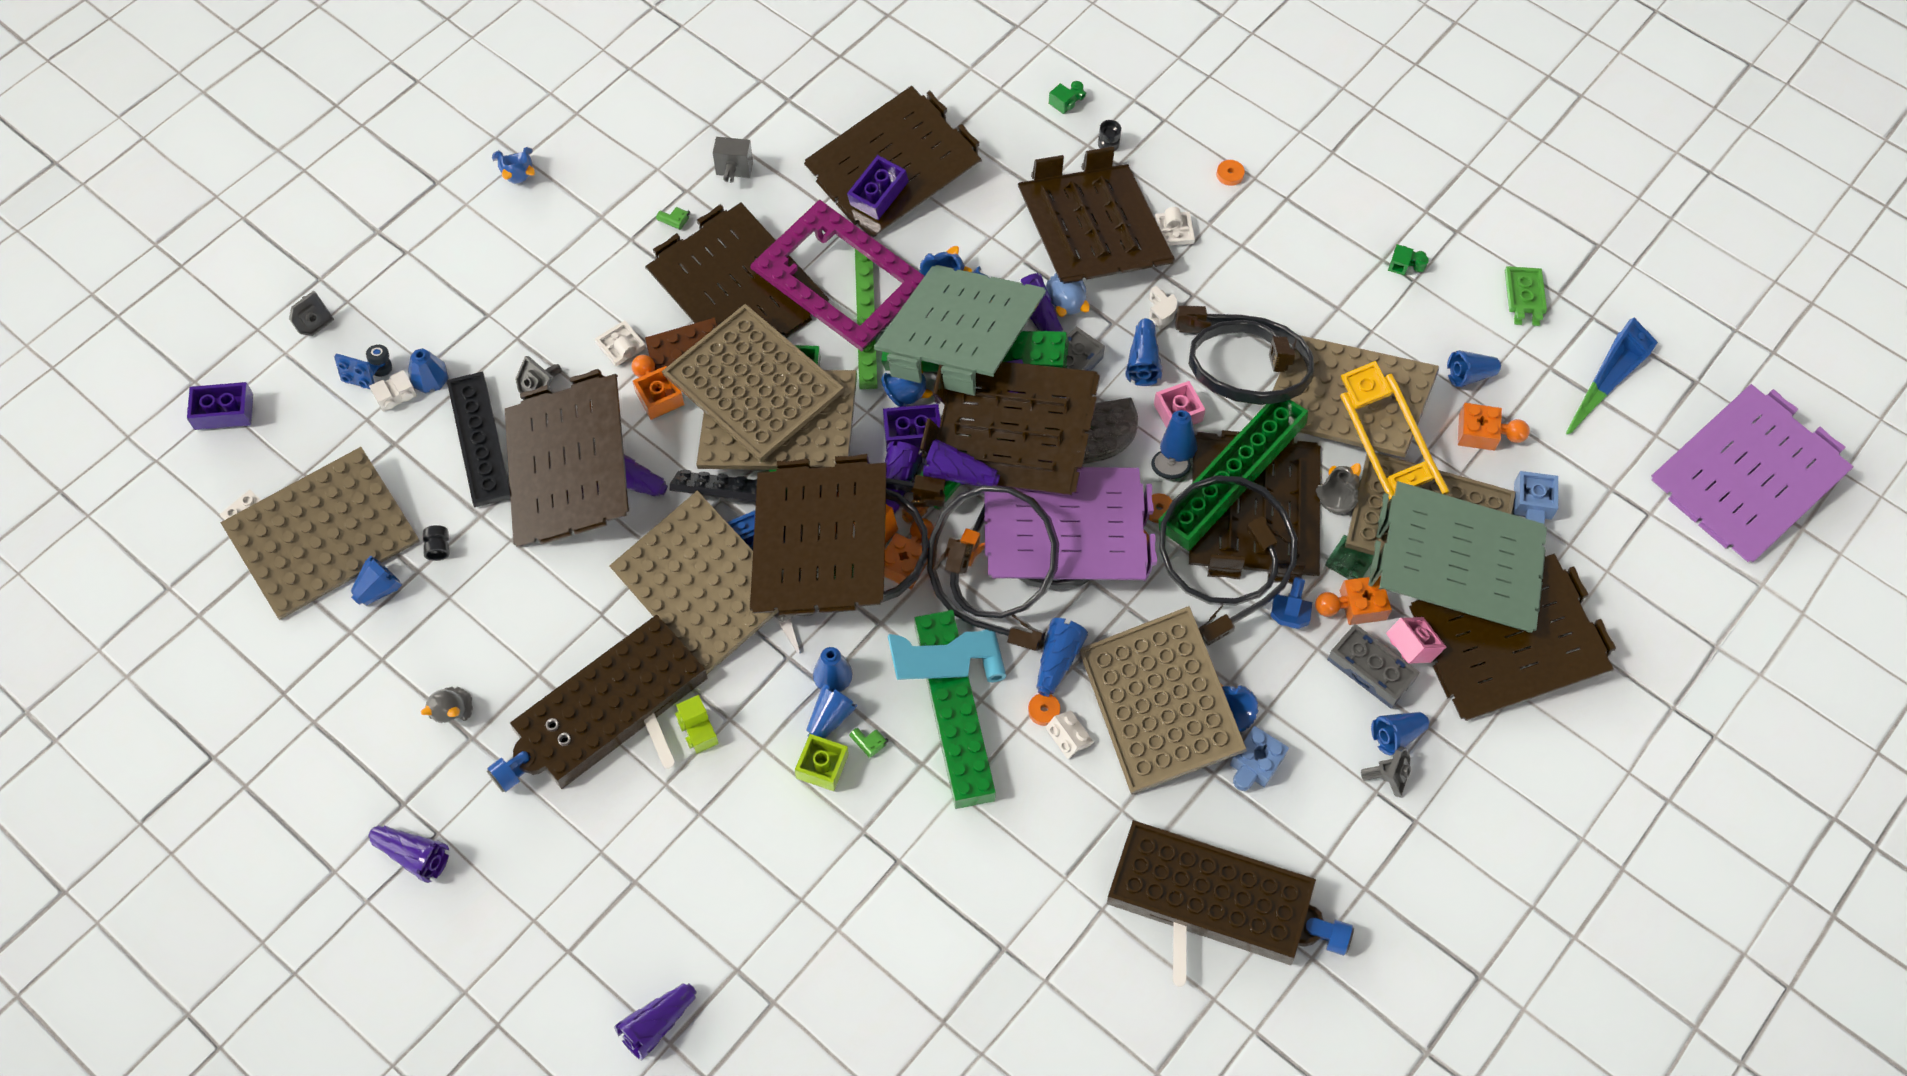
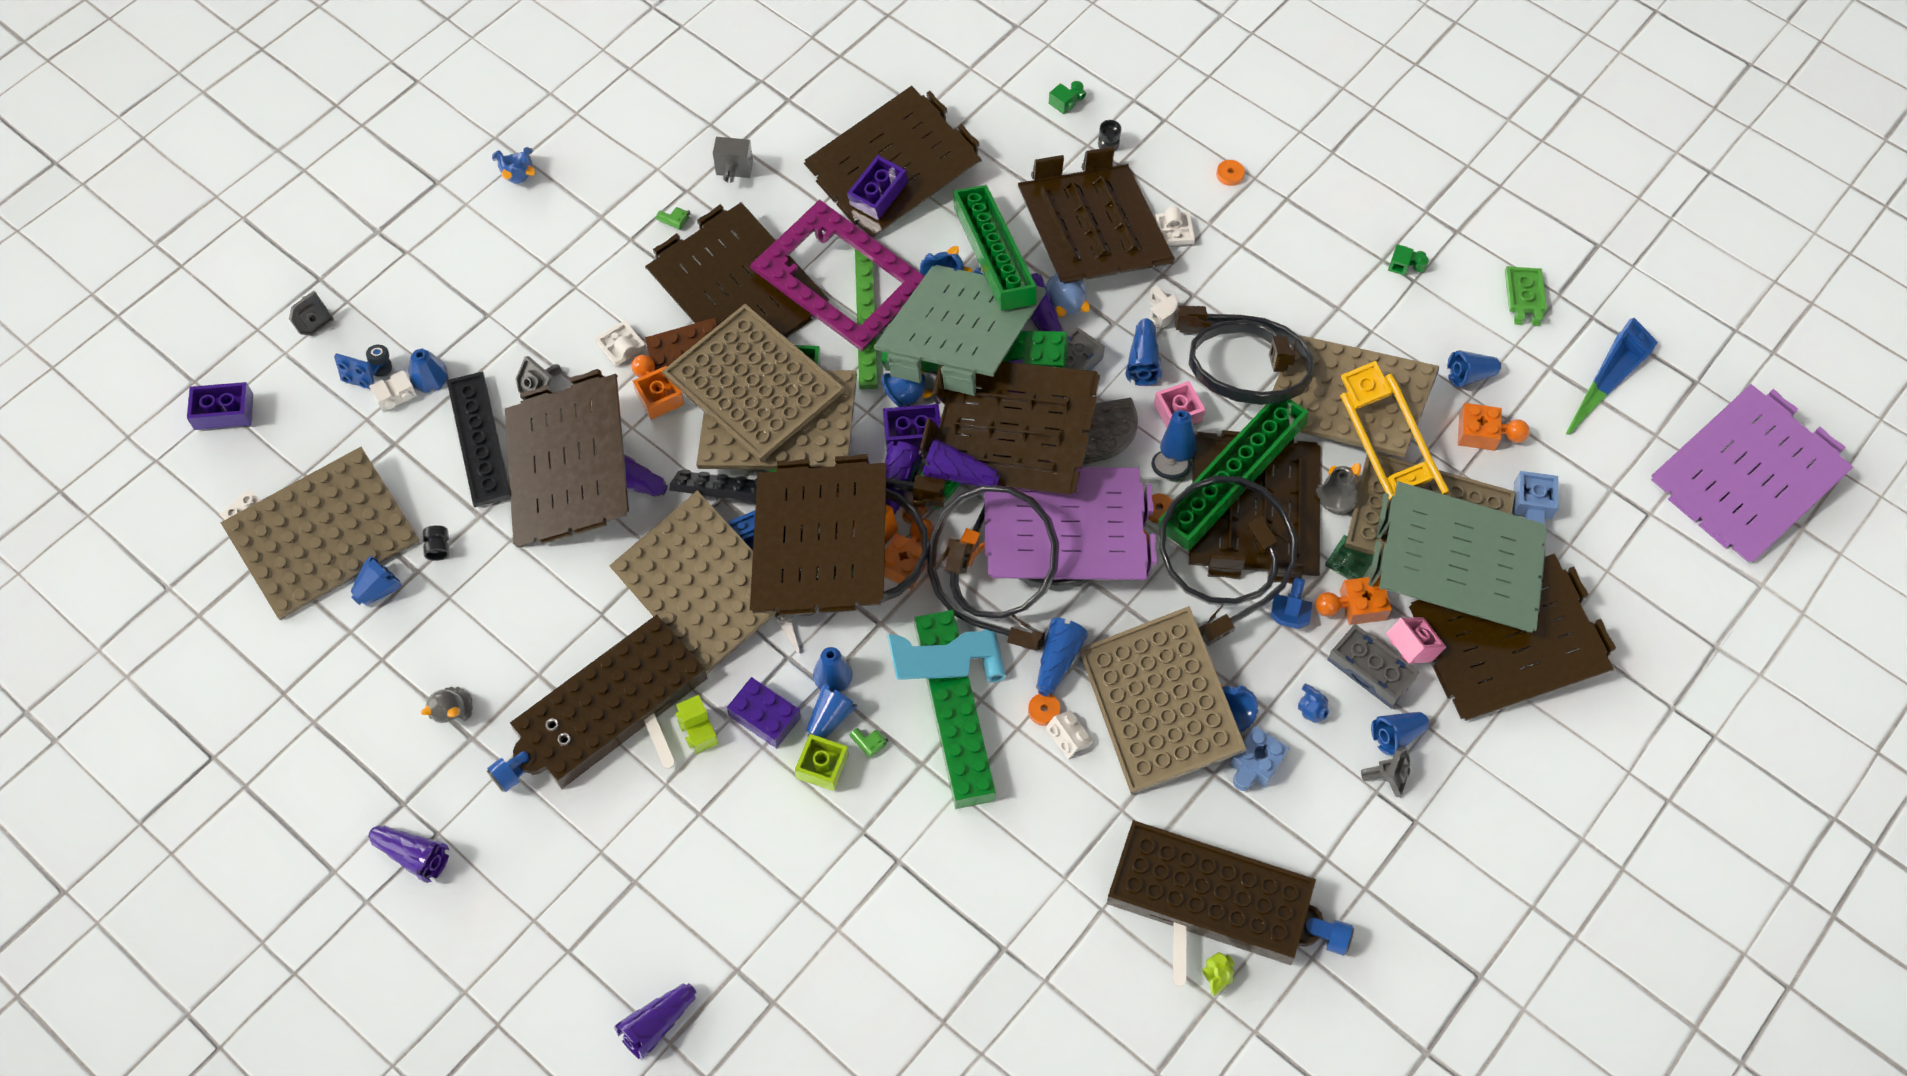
none -> dark purple brick [727,677,801,749]
none -> green brick [953,185,1036,311]
none -> lime head [1202,952,1235,996]
none -> blue head [1298,683,1329,723]

